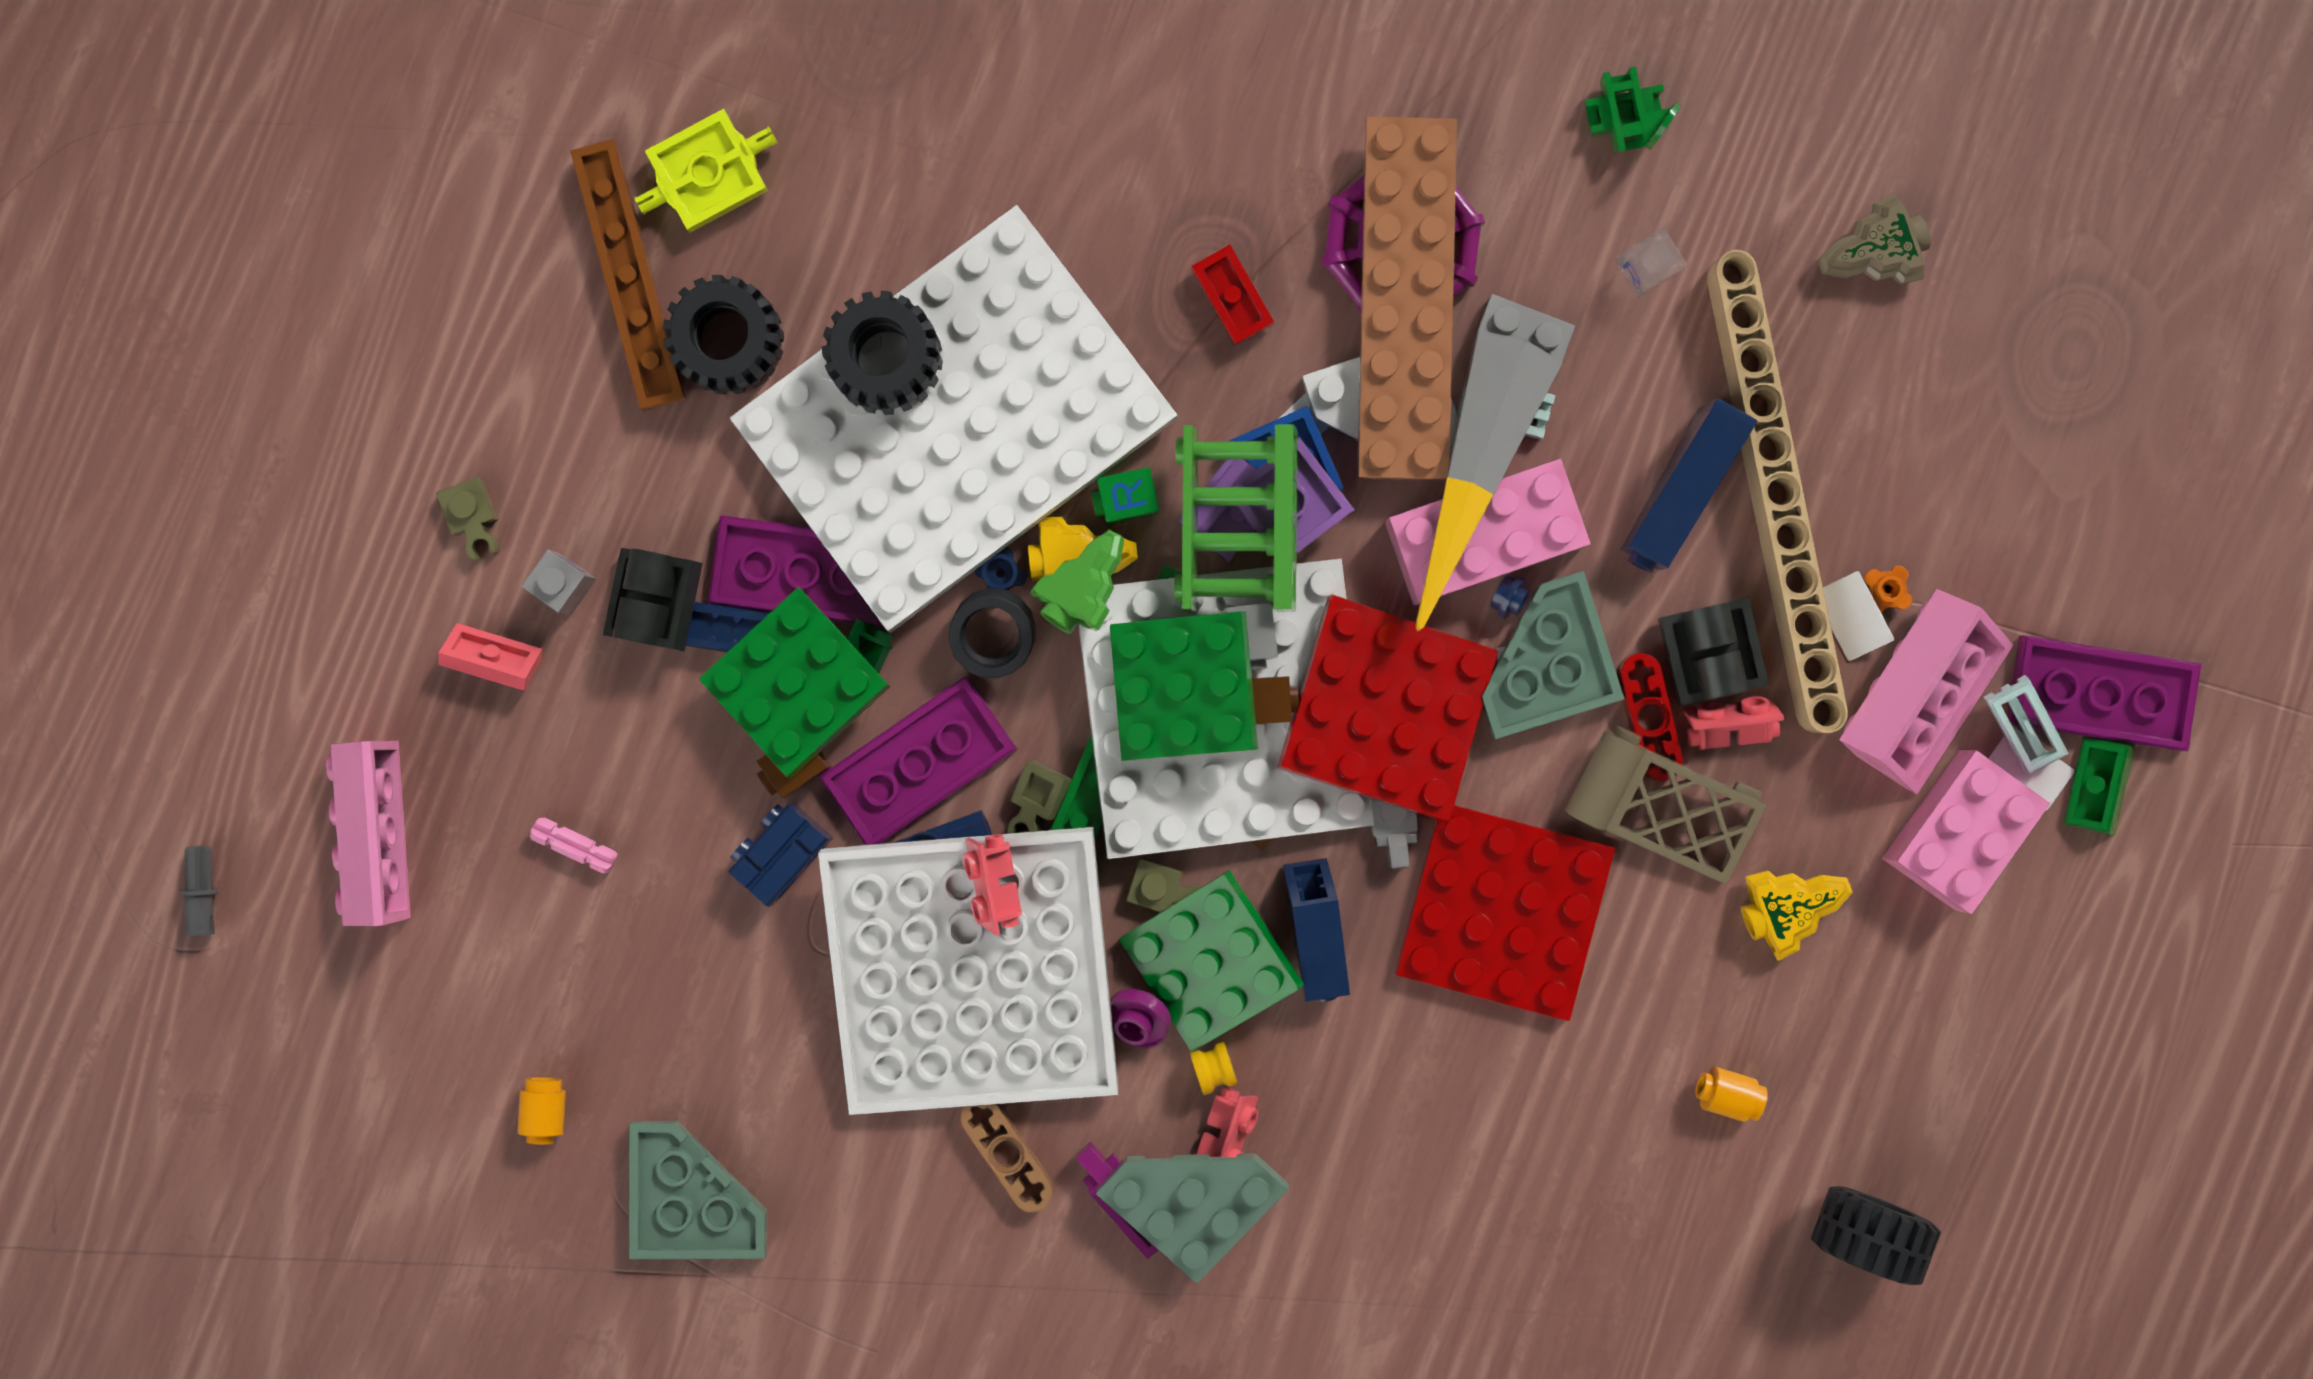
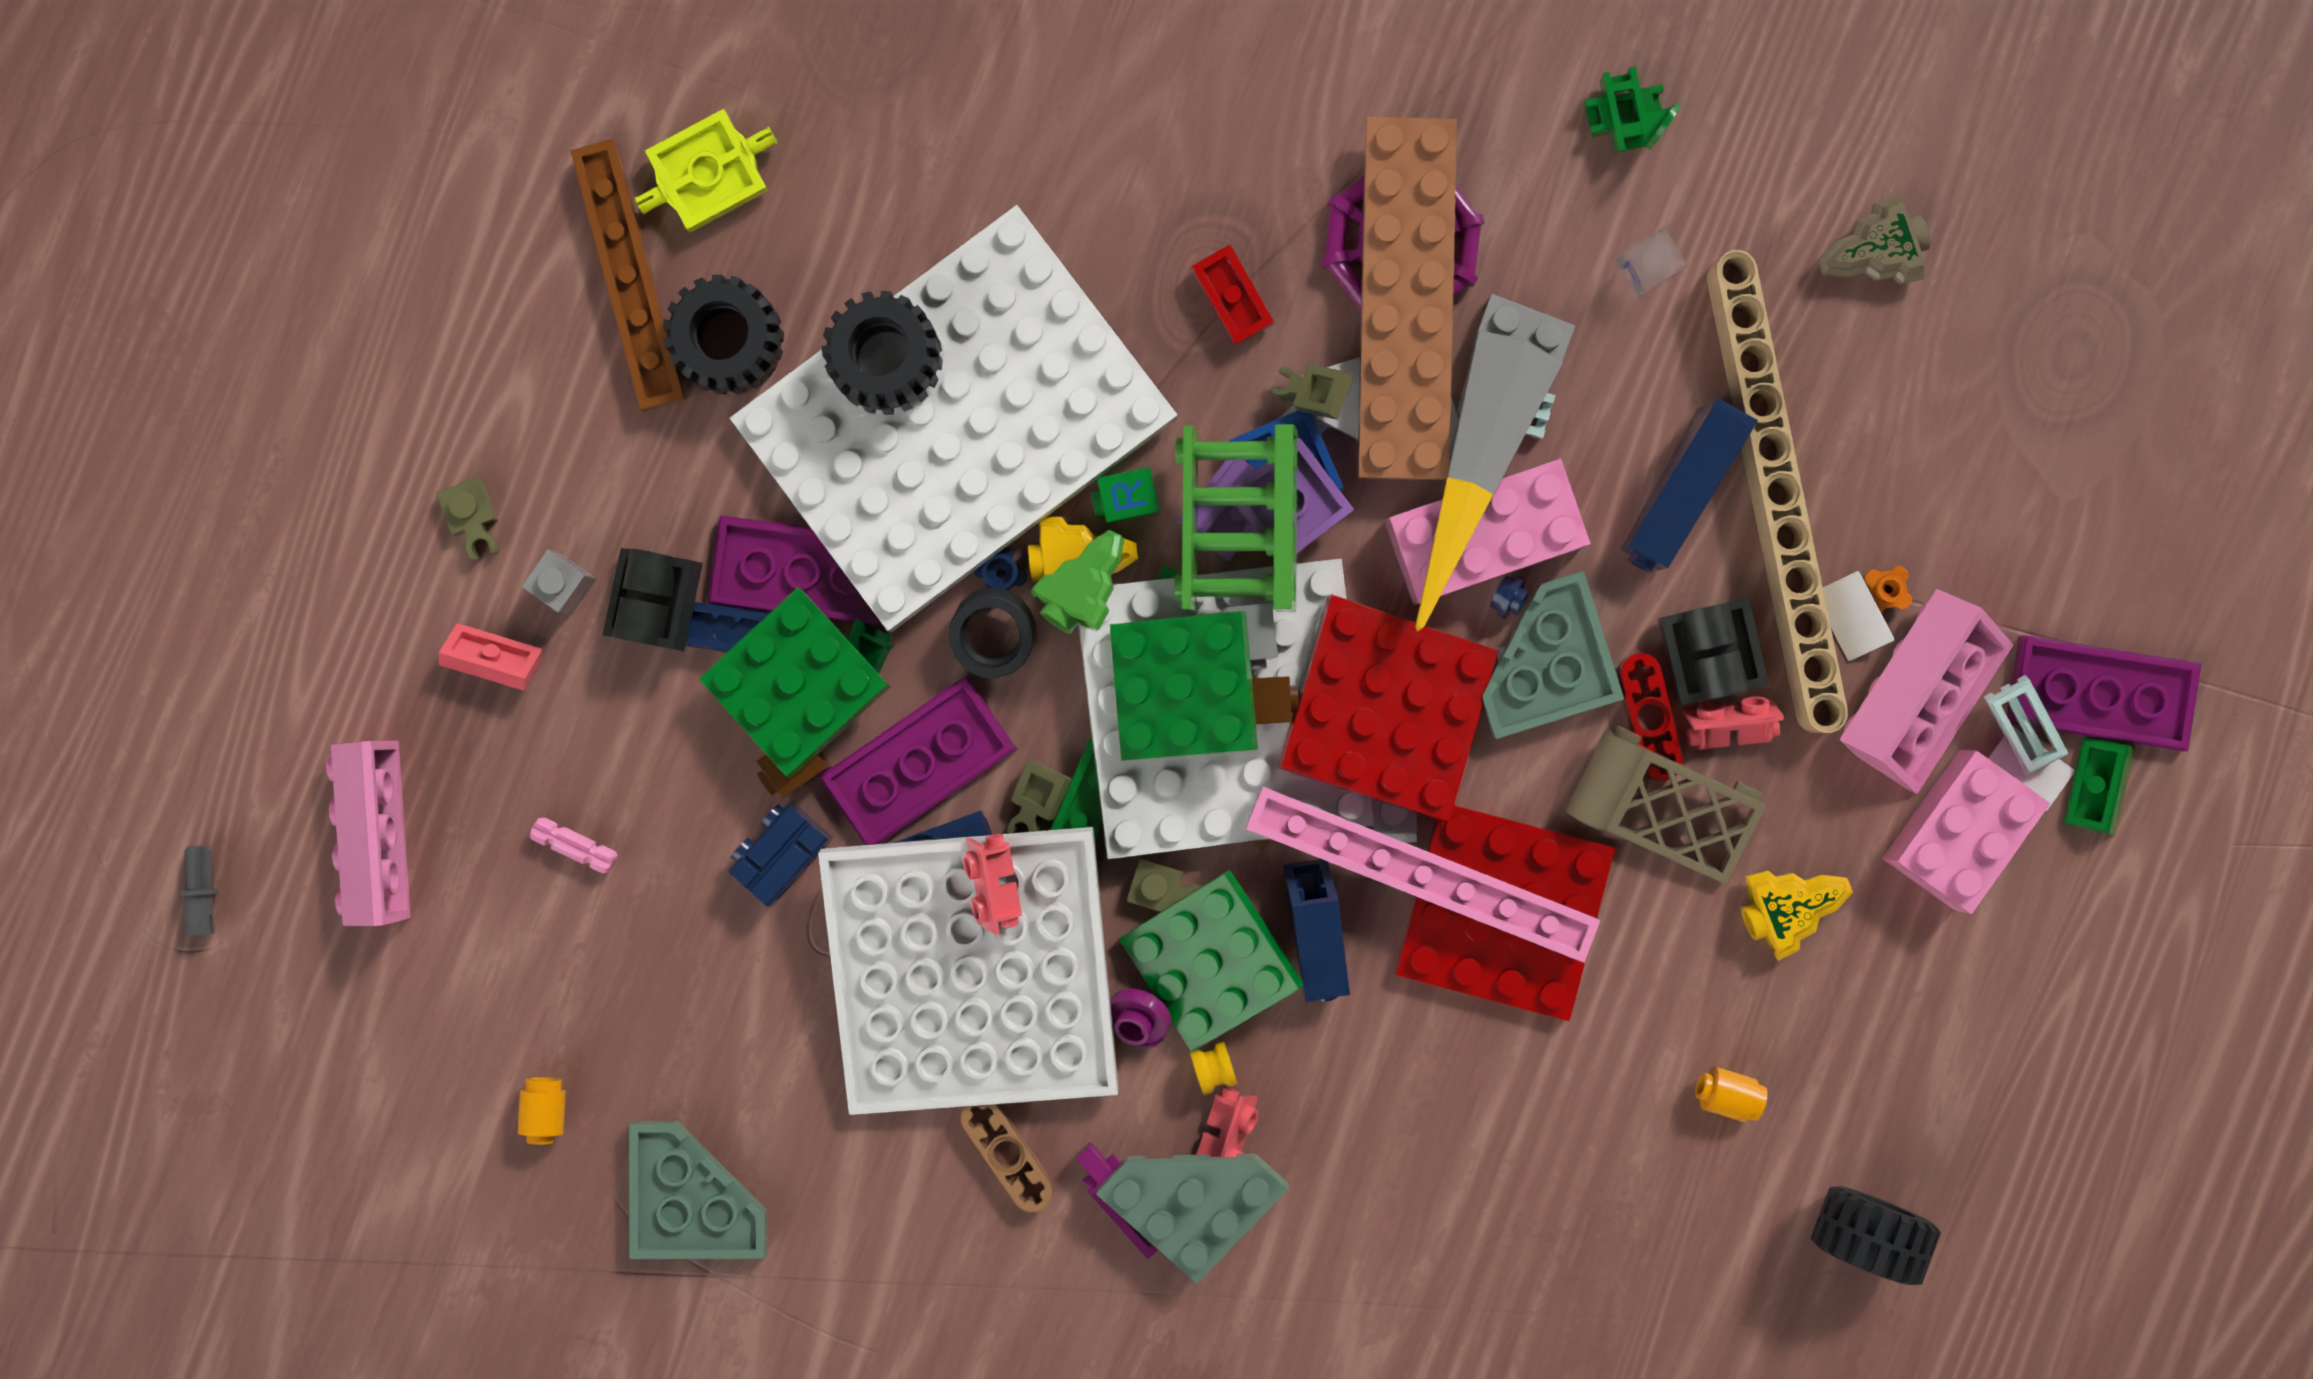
none -> bright pink plate [1245,786,1601,963]
none -> olive plate [1271,364,1353,420]

